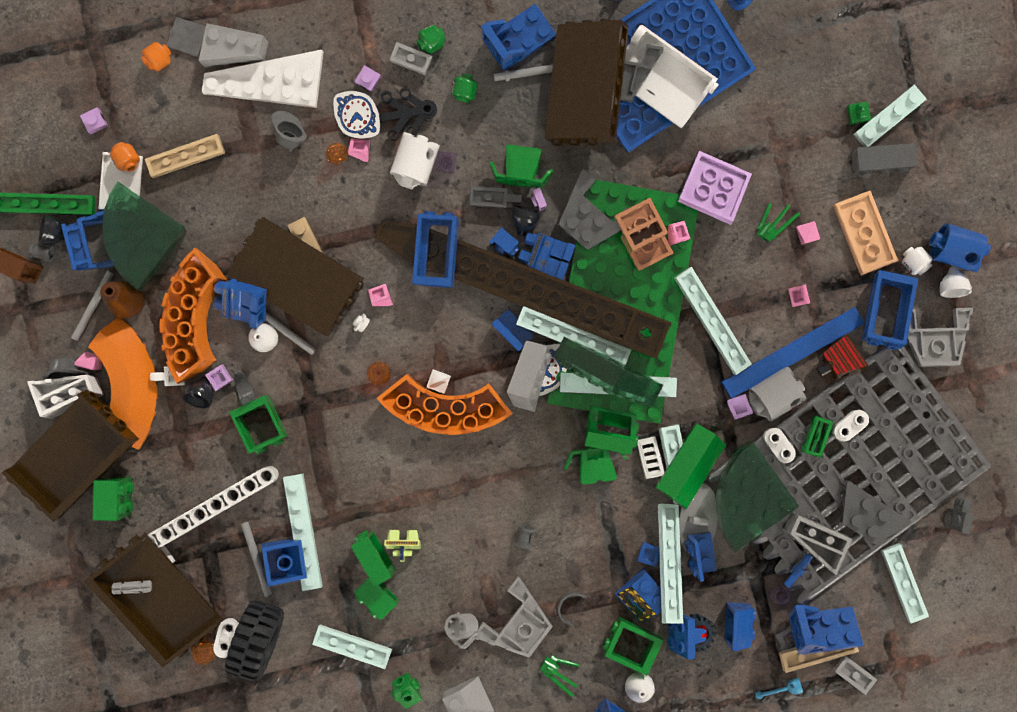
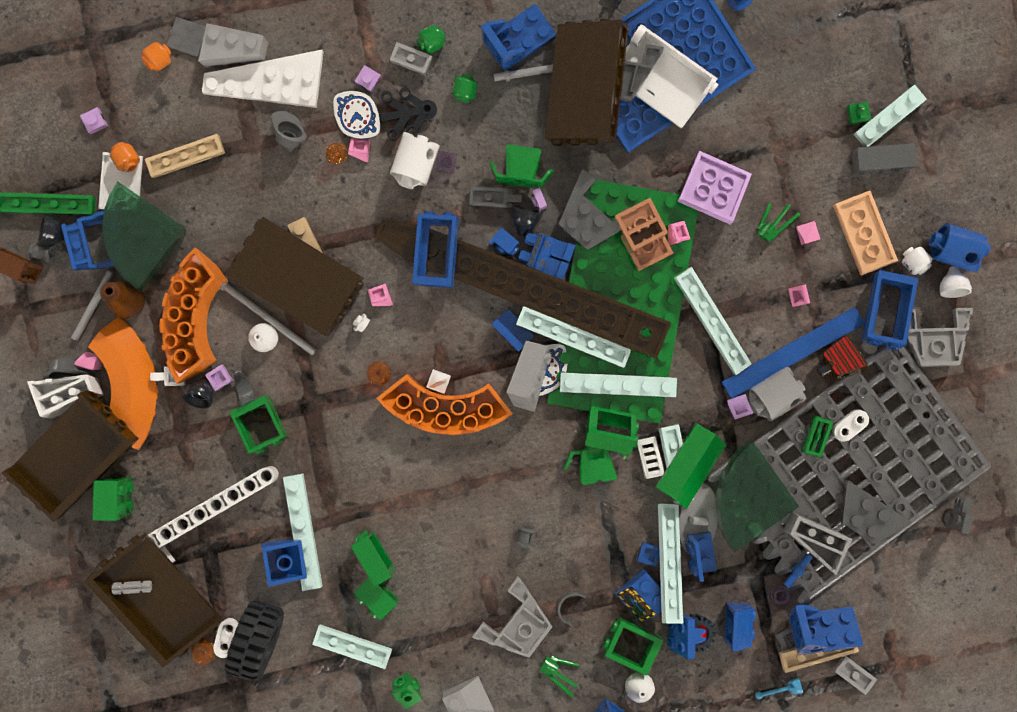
blue hips [214,279,267,329] -> none
light grey bar [241,522,272,597] -> none
yellowish green hips [384,530,421,562] -> none
light grey piece [444,612,478,649] -> none
clear green brick [554,336,663,406] -> none
white plate [763,428,796,463] -> none
light aqua plate [881,543,929,623] -> none

